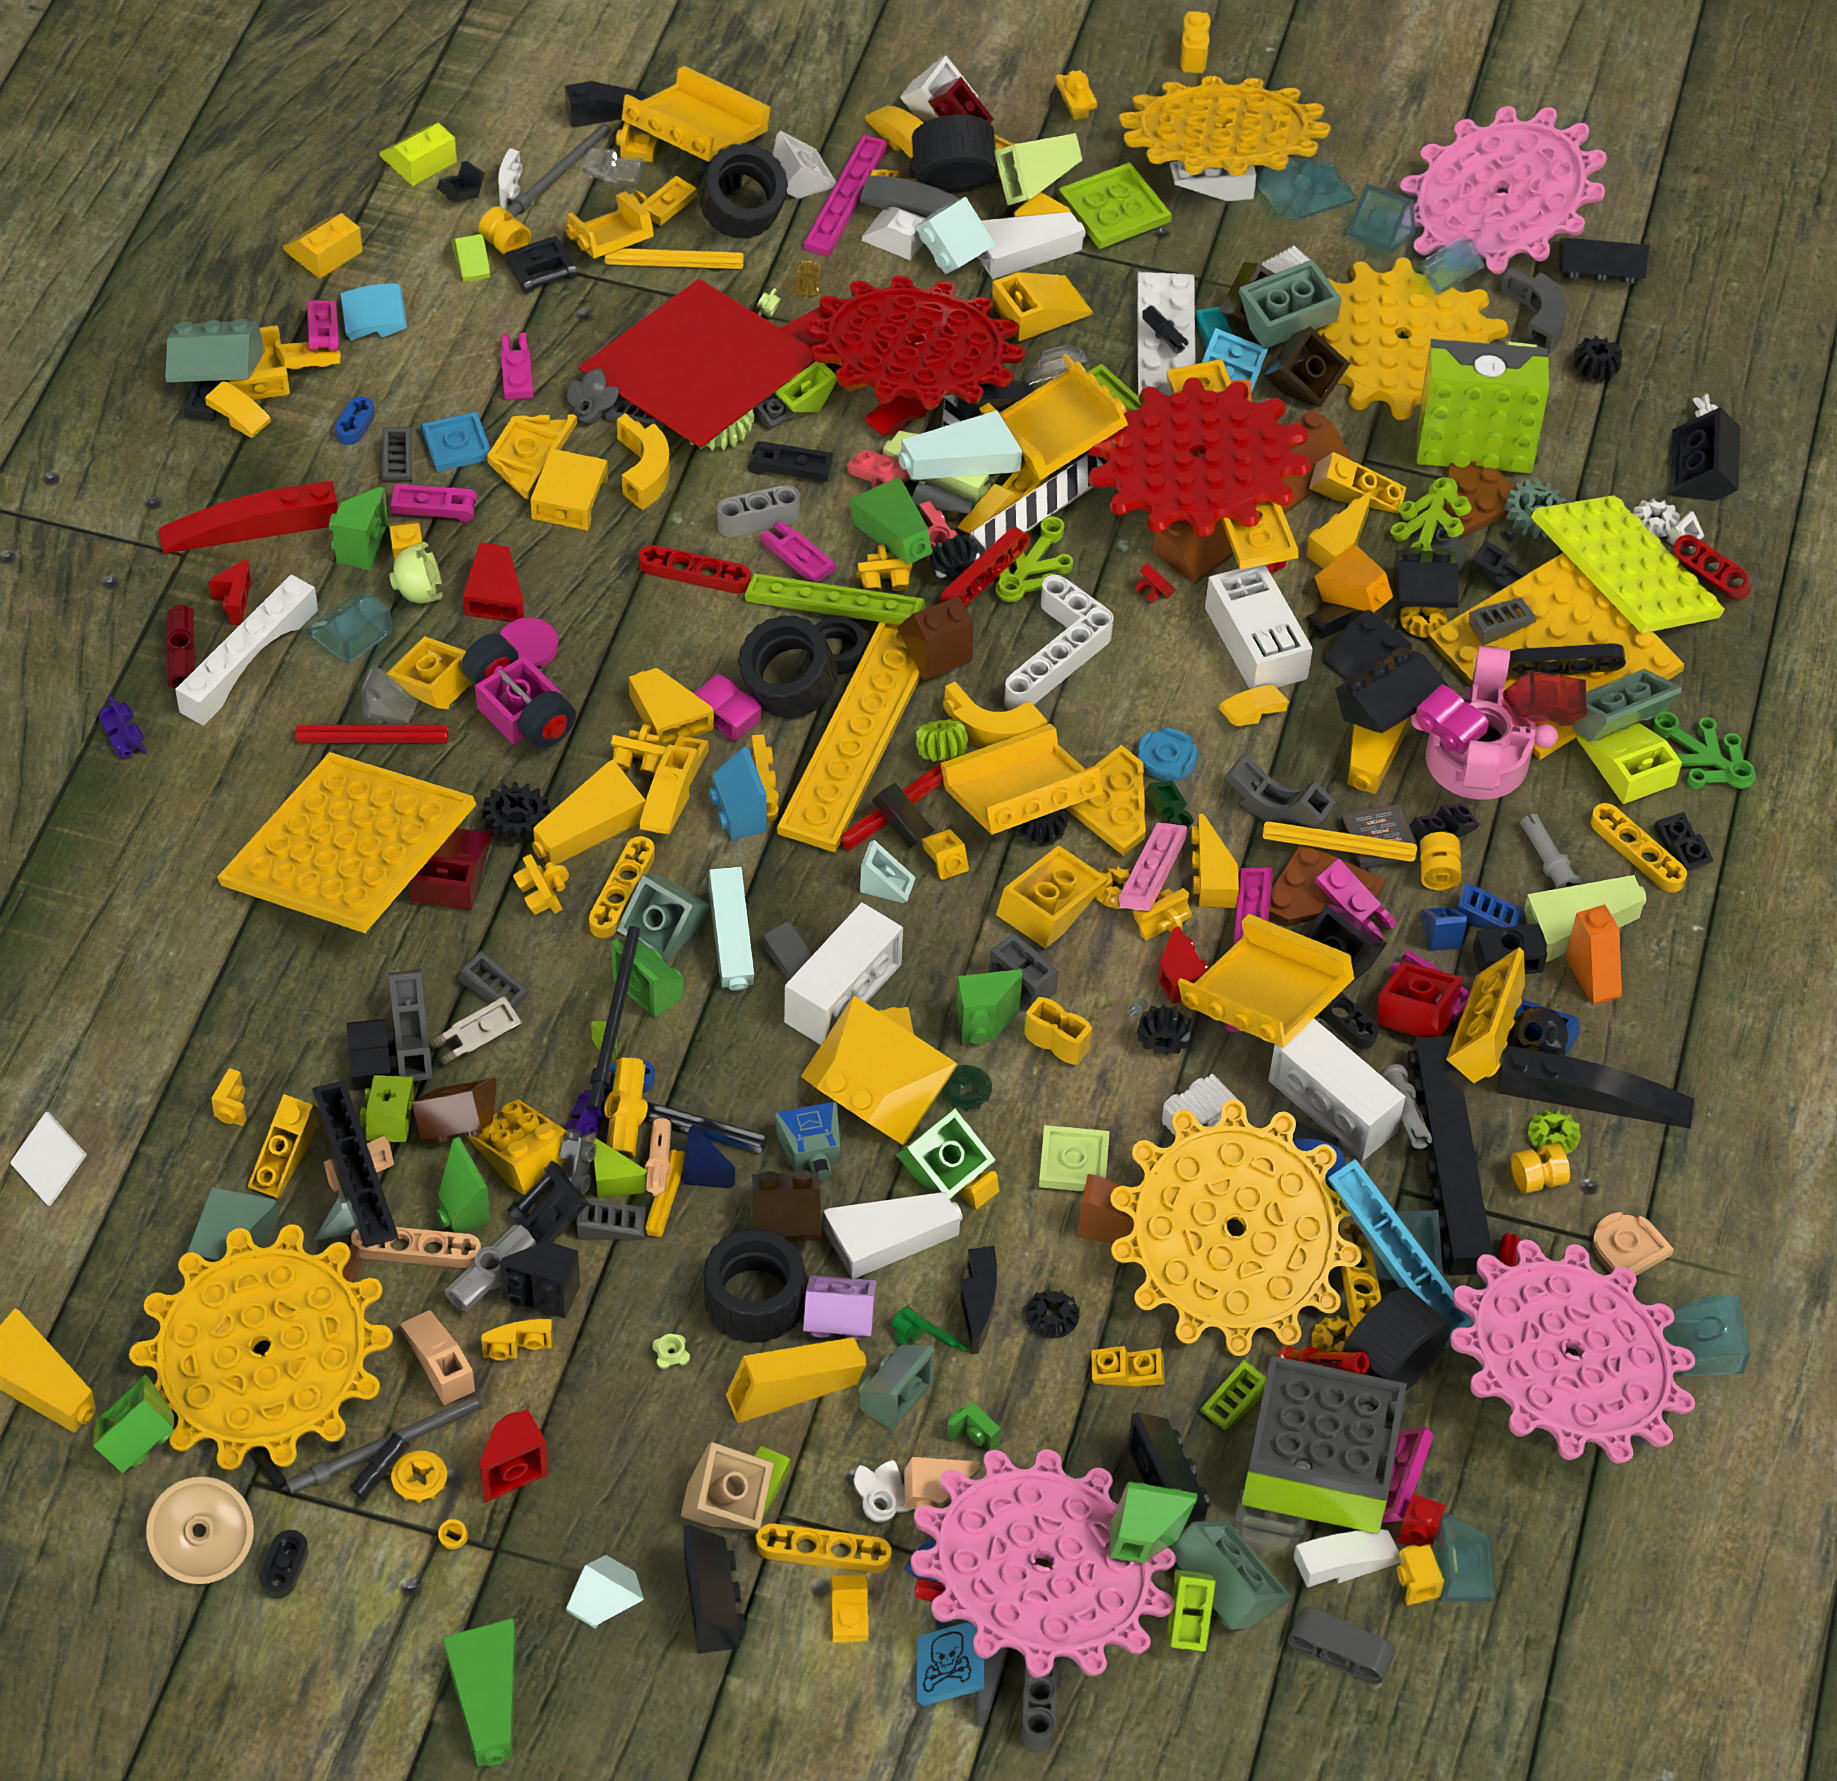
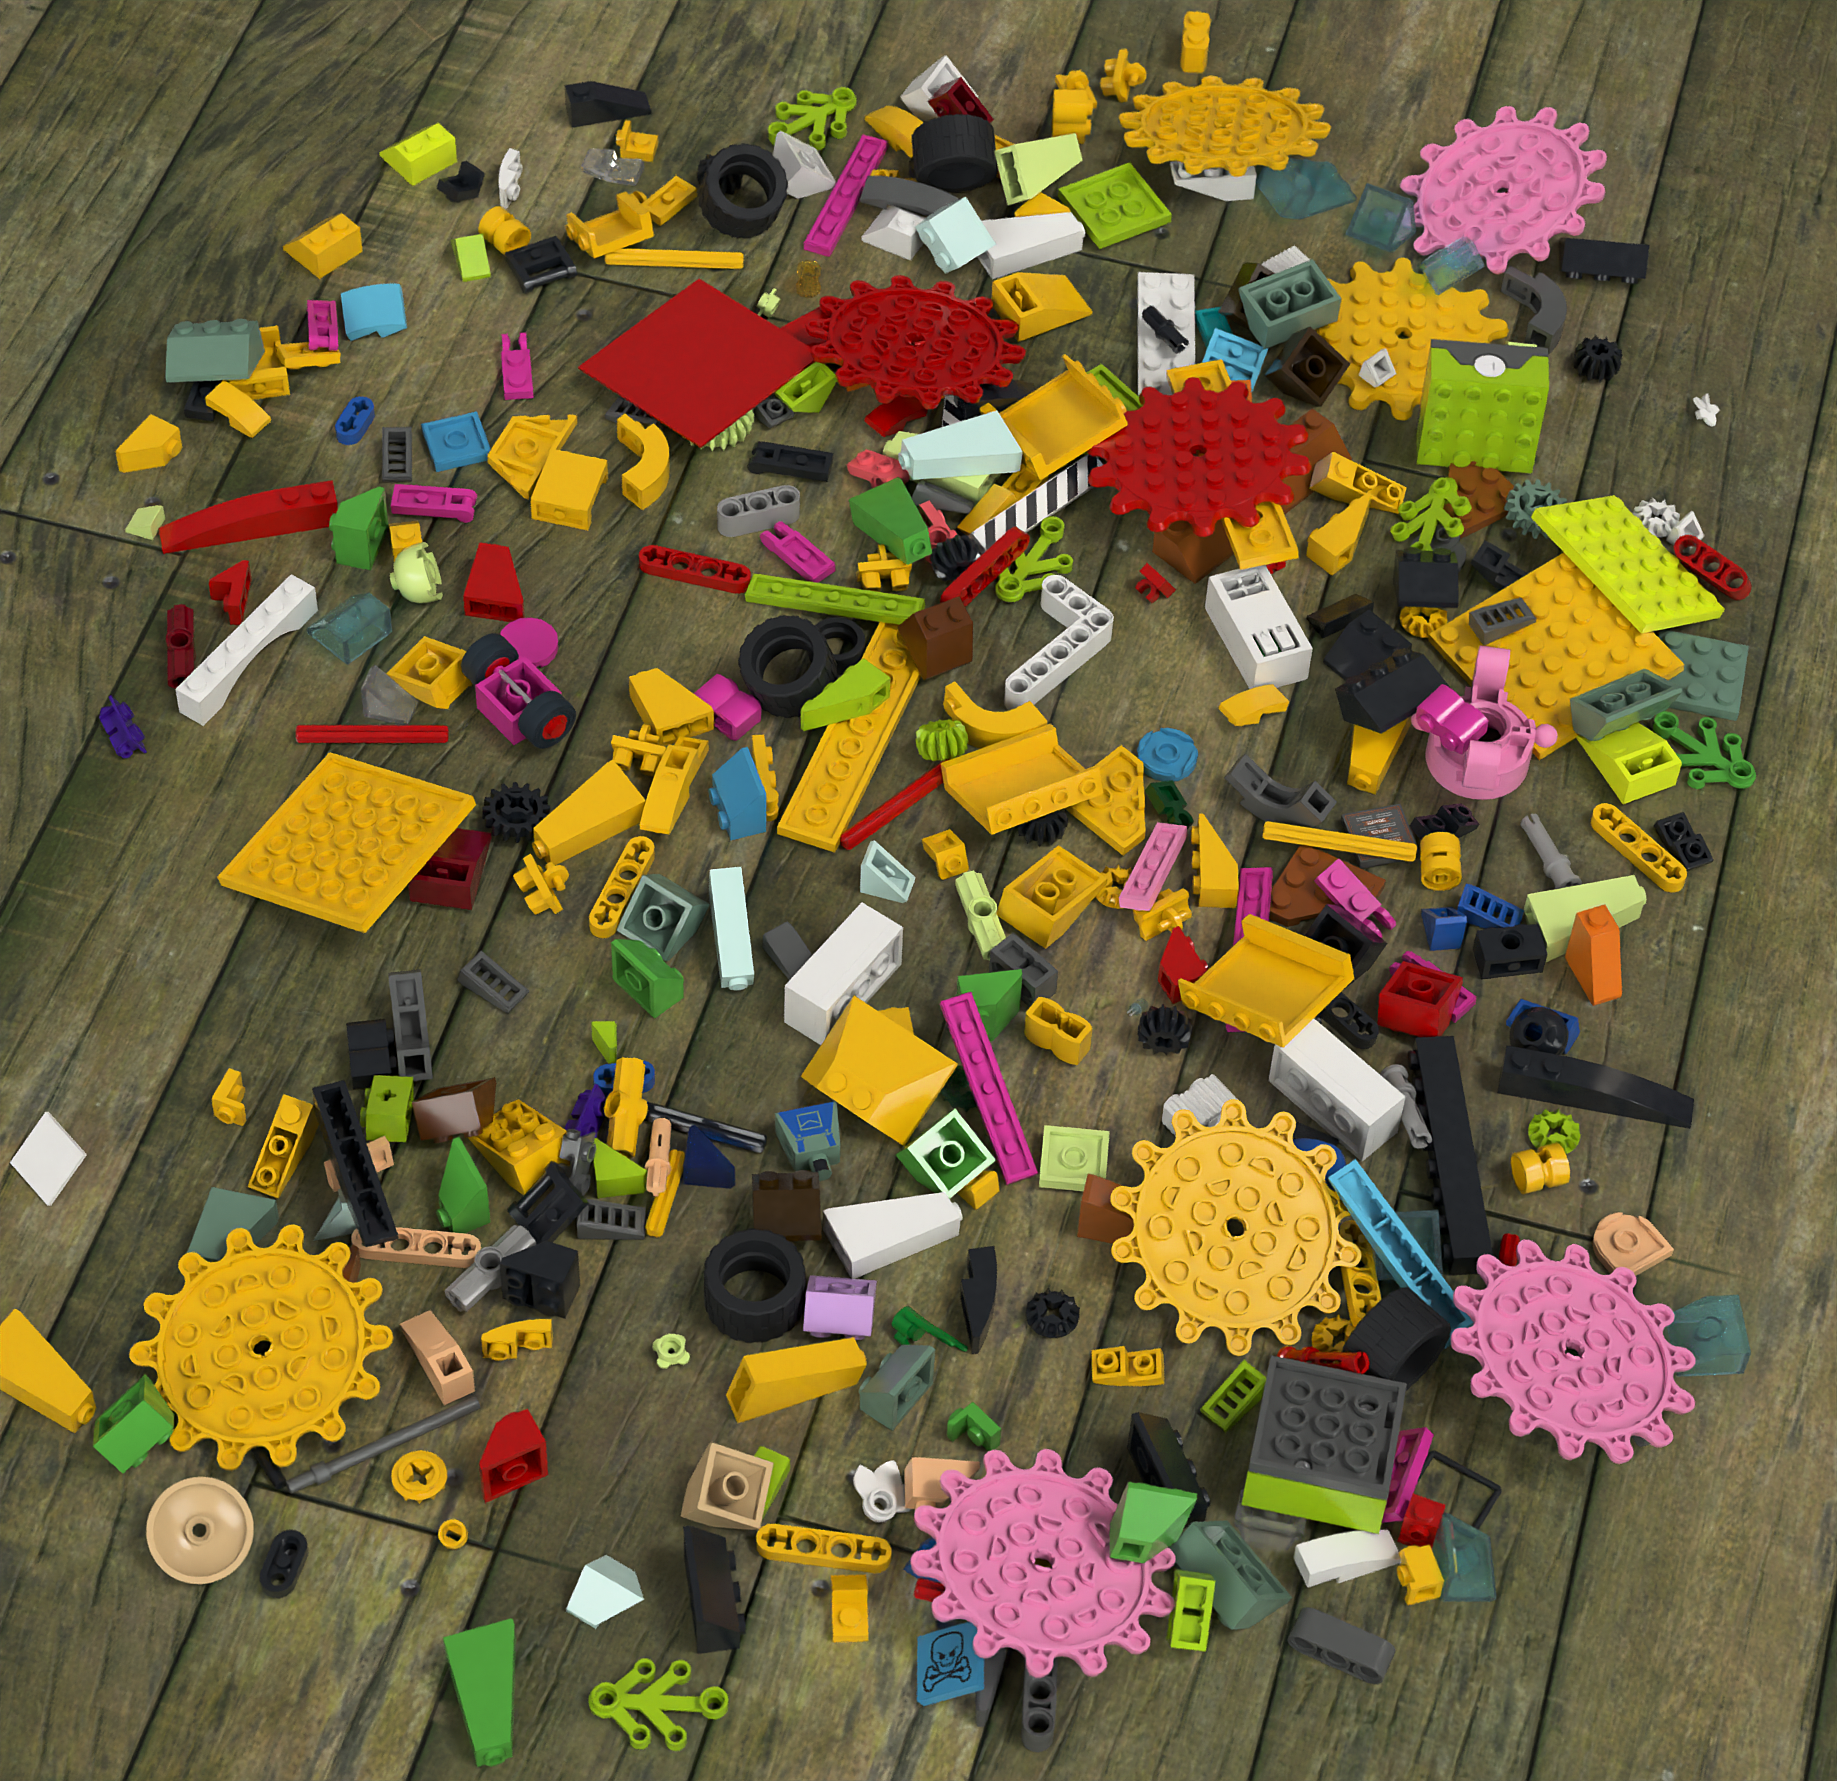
black pin [349,1433,410,1501] -> none
hinge [429,996,522,1066] -> none
dark grey bar [506,123,610,217] -> none
dark grey plate [567,368,619,423] -> none
black bar [588,926,641,1111] -> none
yellow panel [622,66,771,162] -> none
black slope [872,782,934,848] -> none
clear slope [1026,344,1088,385] -> none
light orange slope [1314,545,1393,613] -> none
yellow slope [1446,947,1525,1083] -> none
clear red slope [1503,671,1587,726] -> none
black beam [1508,643,1626,677] -> none
black slope [1670,407,1740,501] -> none
none -> yellow slope [116,414,182,473]
none -> yellowish green slope [125,505,165,540]
none -> lime plant [588,1658,728,1751]
none -> lime plant [768,87,857,150]
none -> lime slope [800,658,890,731]
none -> dark pink tile [940,992,1038,1186]
none -> yellowish green piece [955,870,1006,961]
none -> yellow brick [1051,90,1093,144]
none -> yellow hips [1100,49,1147,103]
none -> white slope [1358,348,1397,387]
none -> black piece [1418,1451,1502,1534]
none -> sand green plate [1658,629,1749,721]

